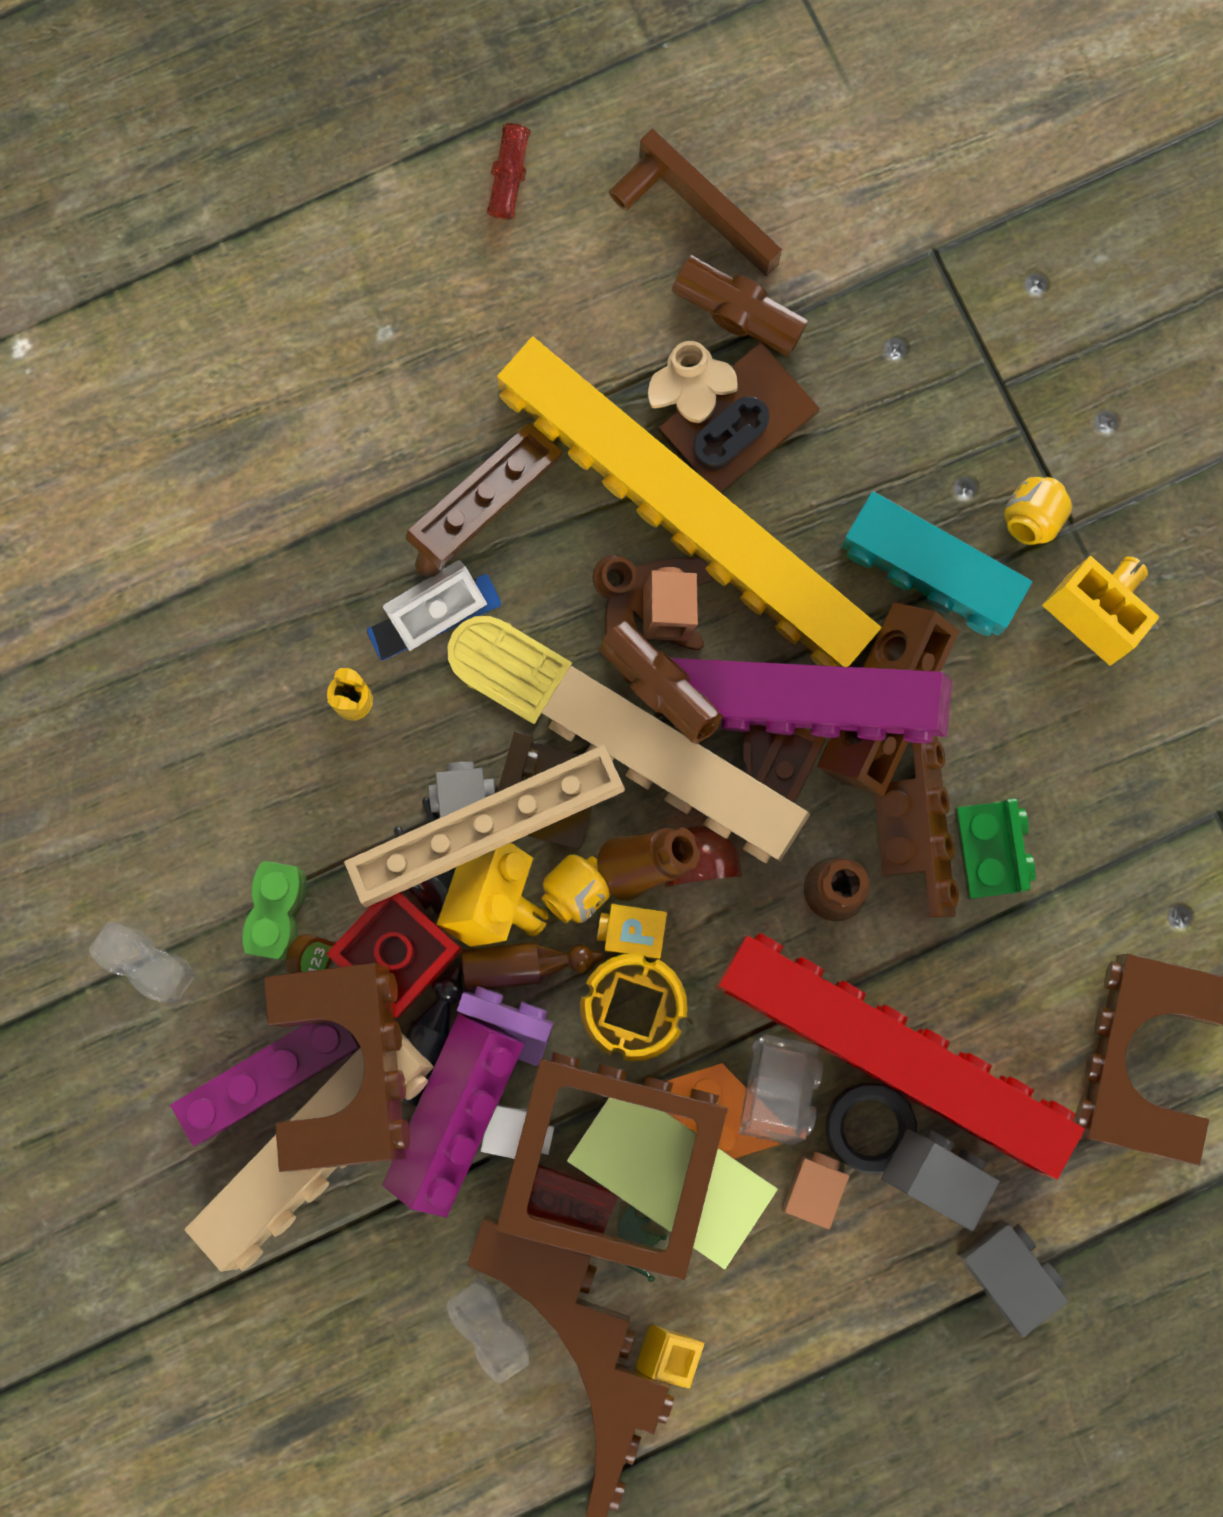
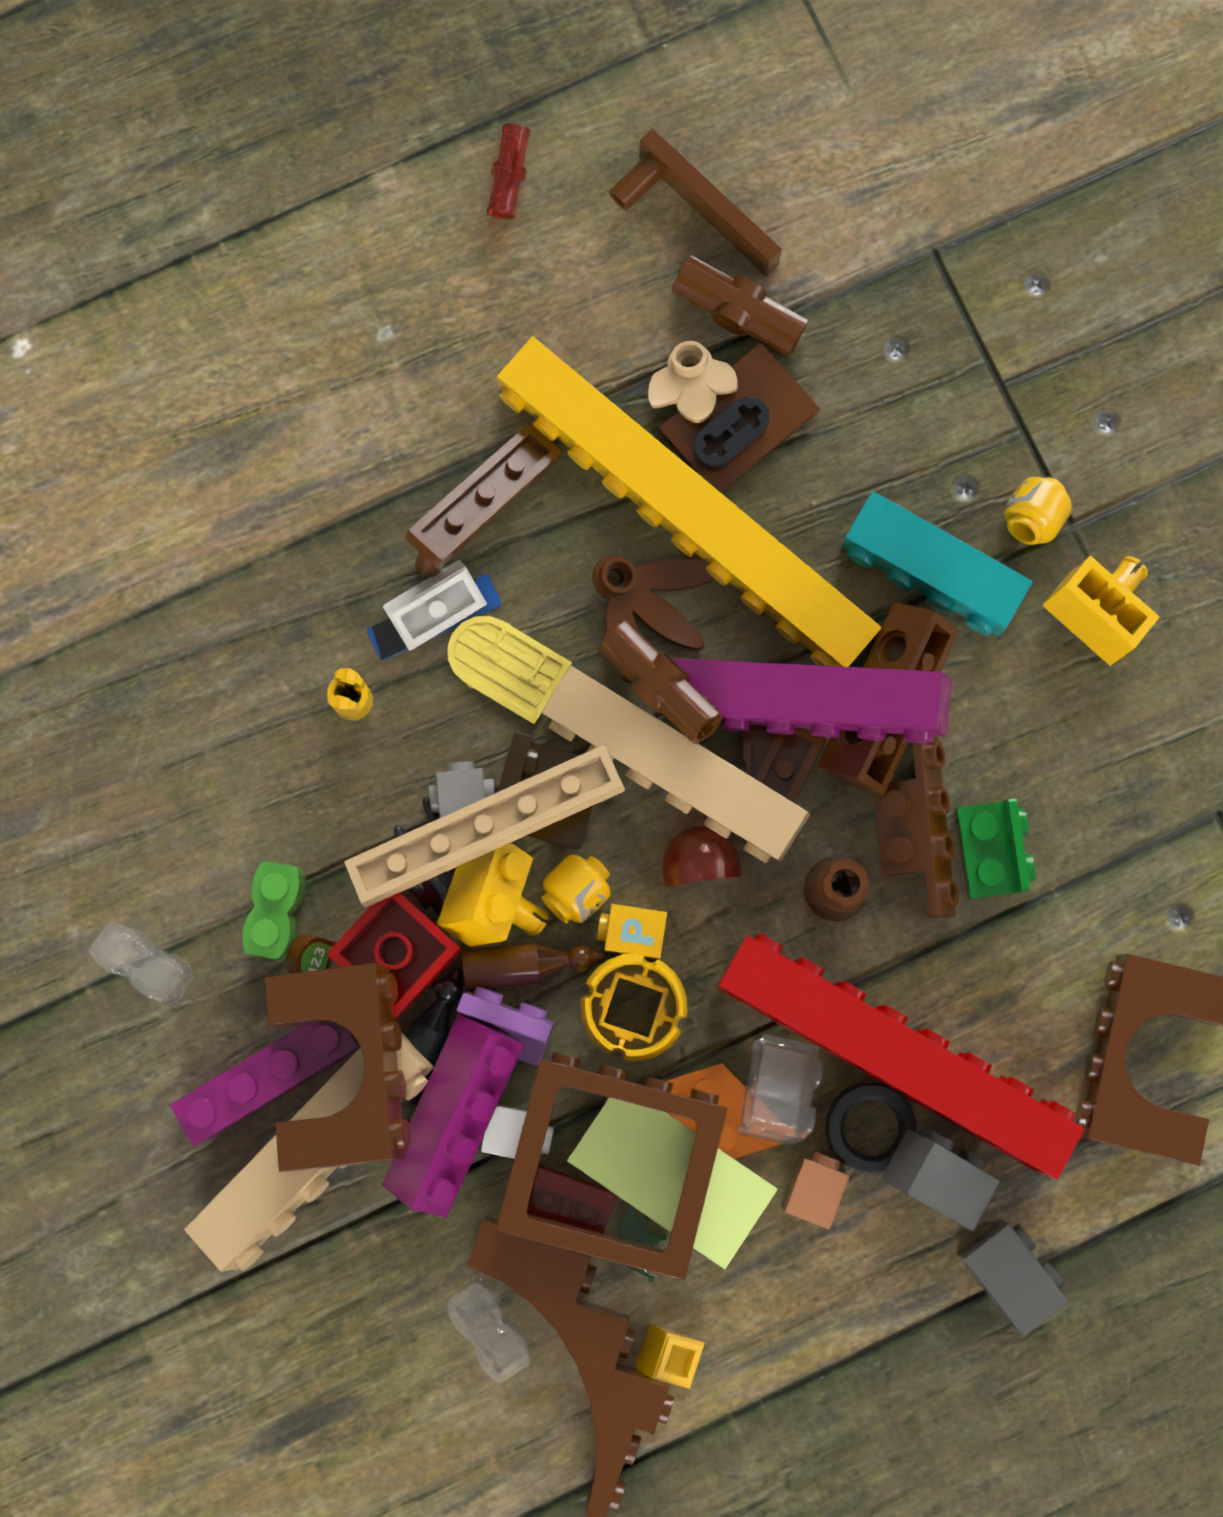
reddish brown plant [597,827,700,901] -> none
nougat brick [643,567,698,641] -> none

